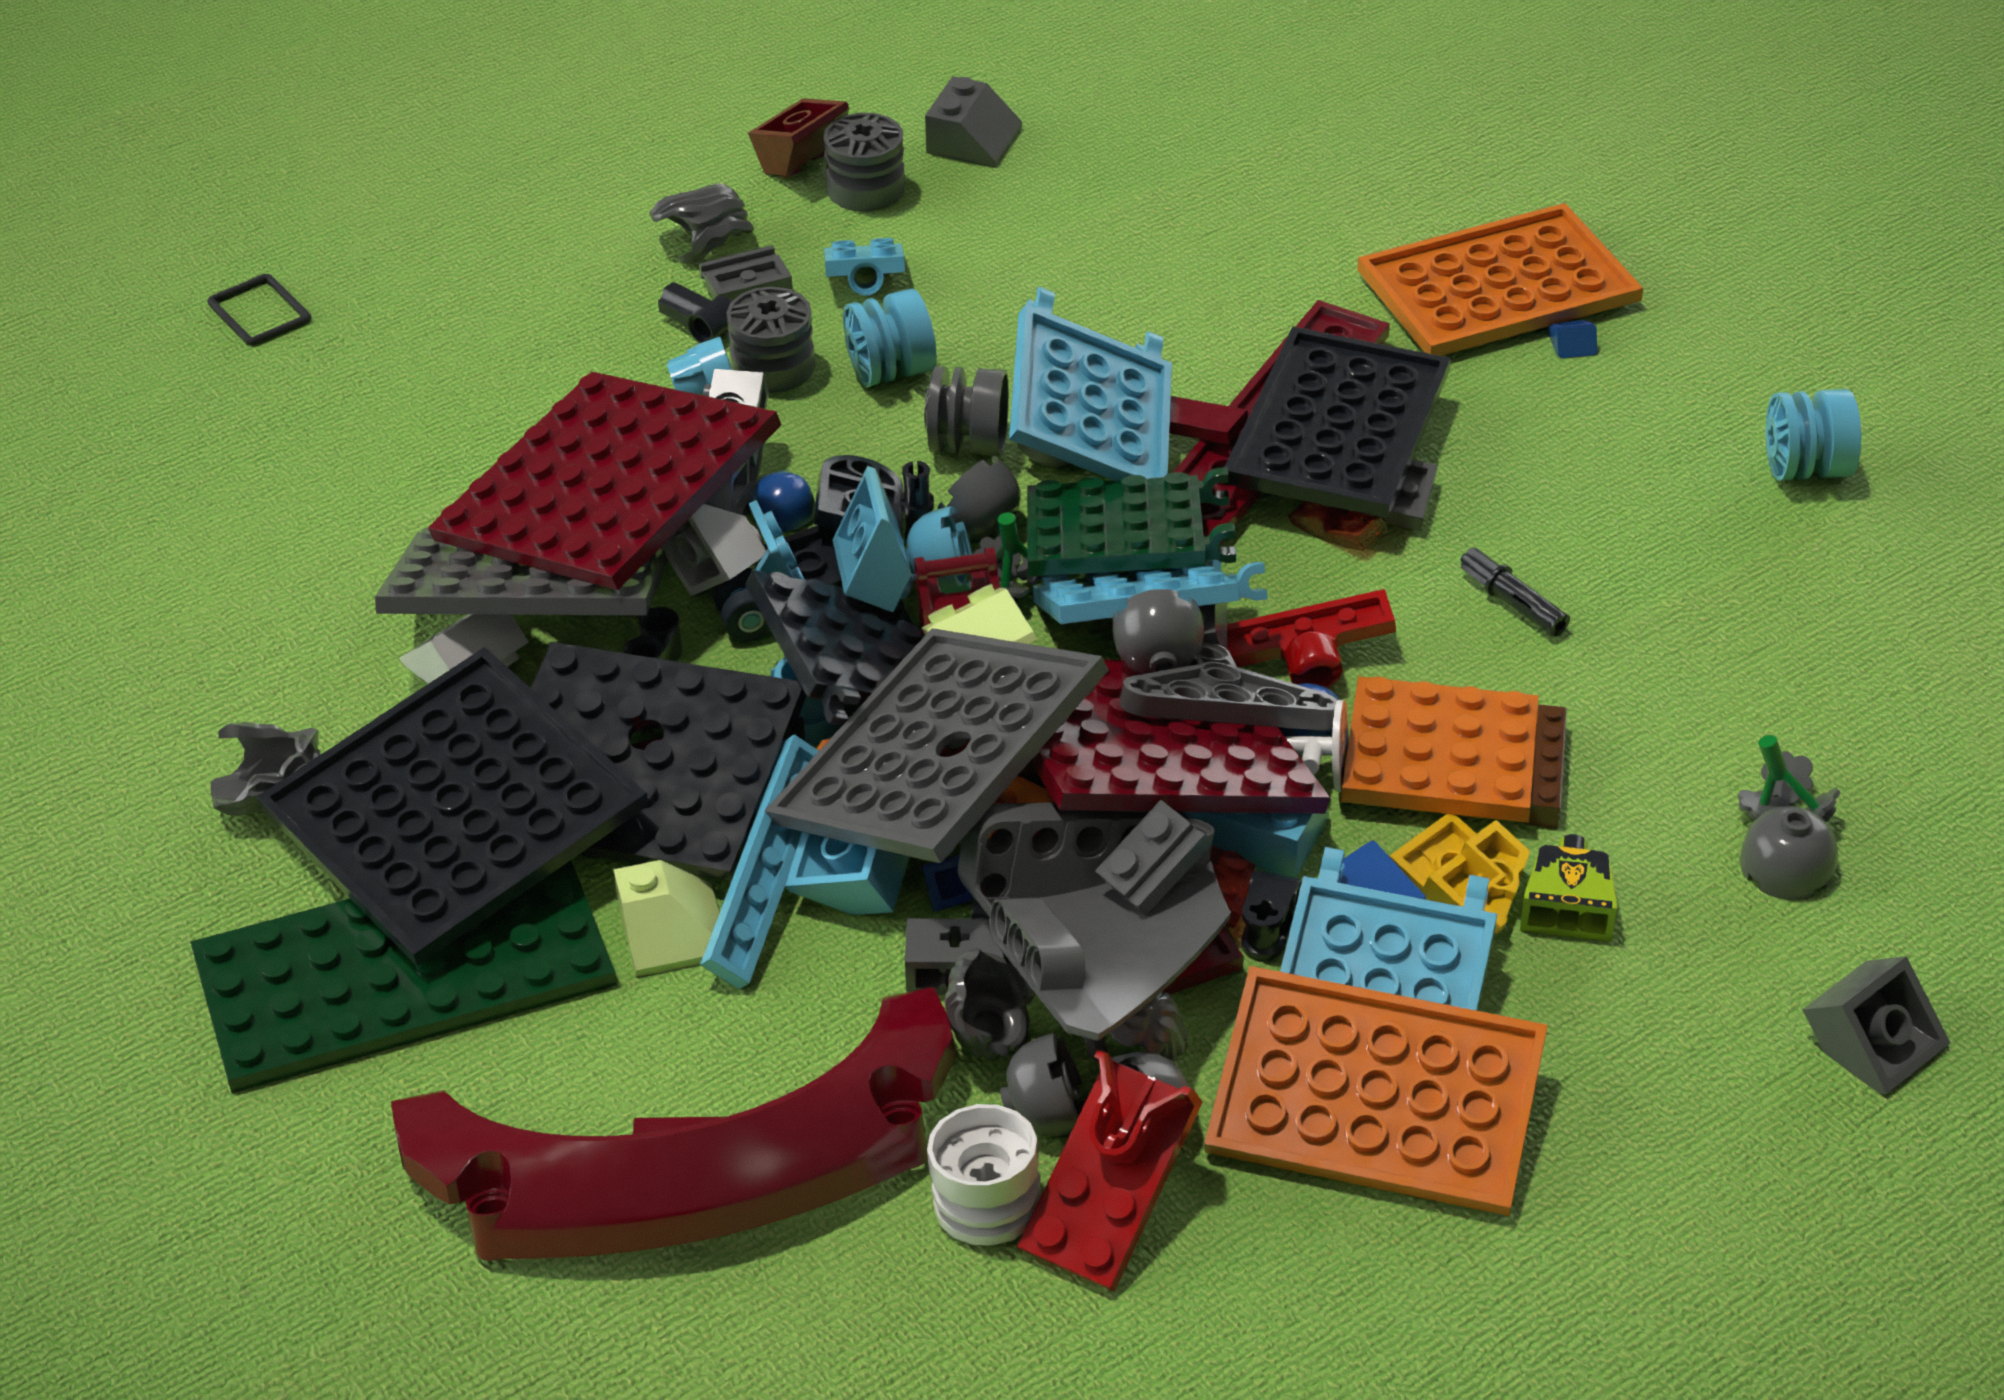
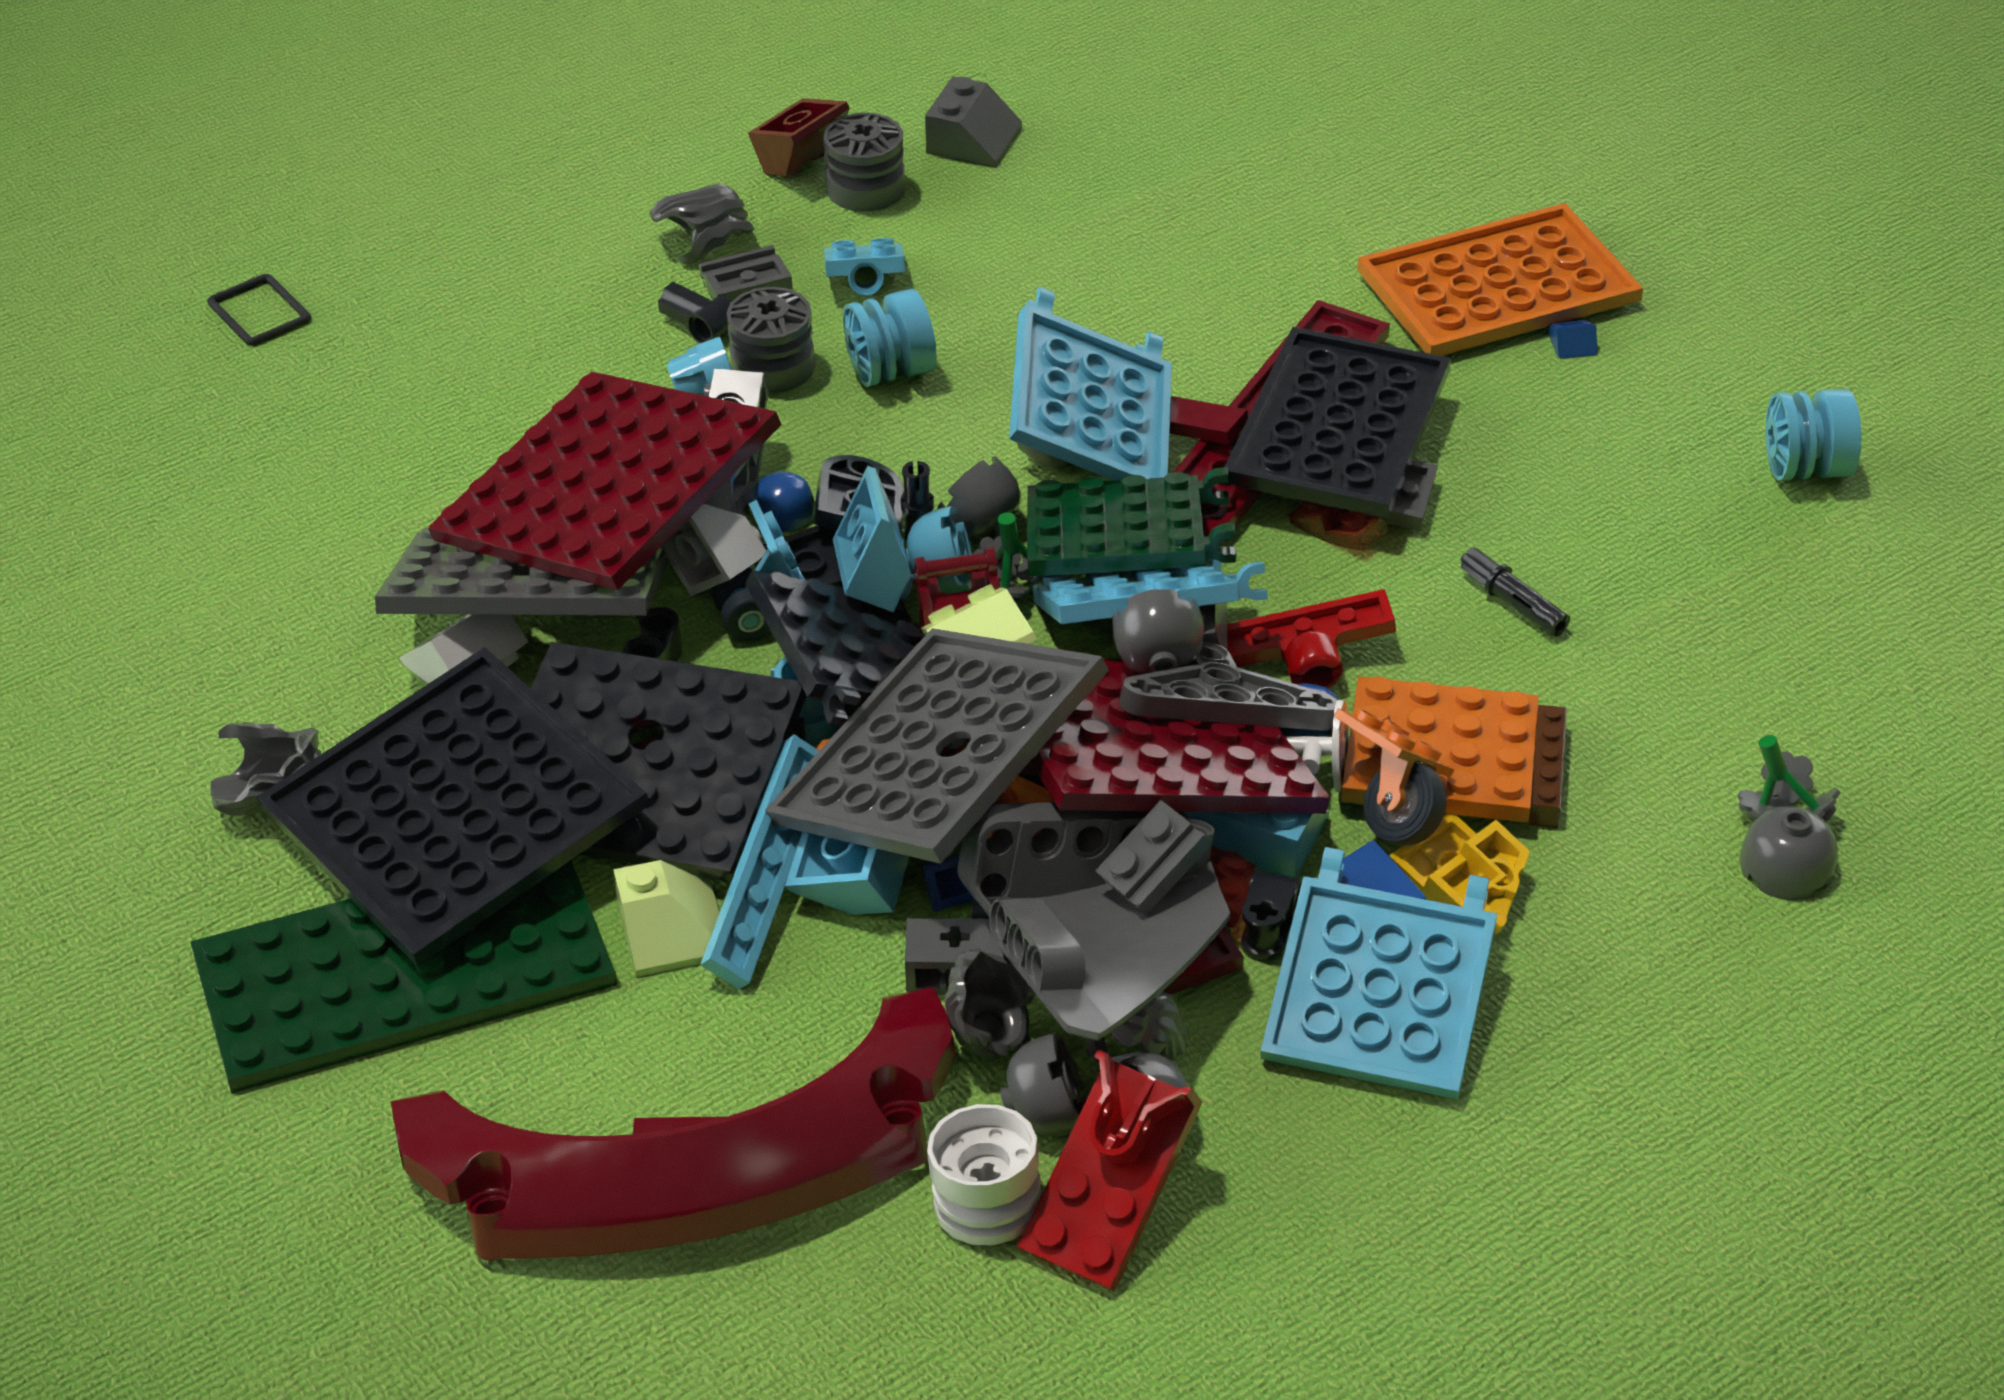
dark grey wheel [924,366,1009,456] -> none
orange plate [1204,966,1548,1216] -> none
lime torso [1520,834,1617,942] -> none
dark grey slope [1802,956,1950,1094] -> none
none -> plate [1334,708,1454,846]

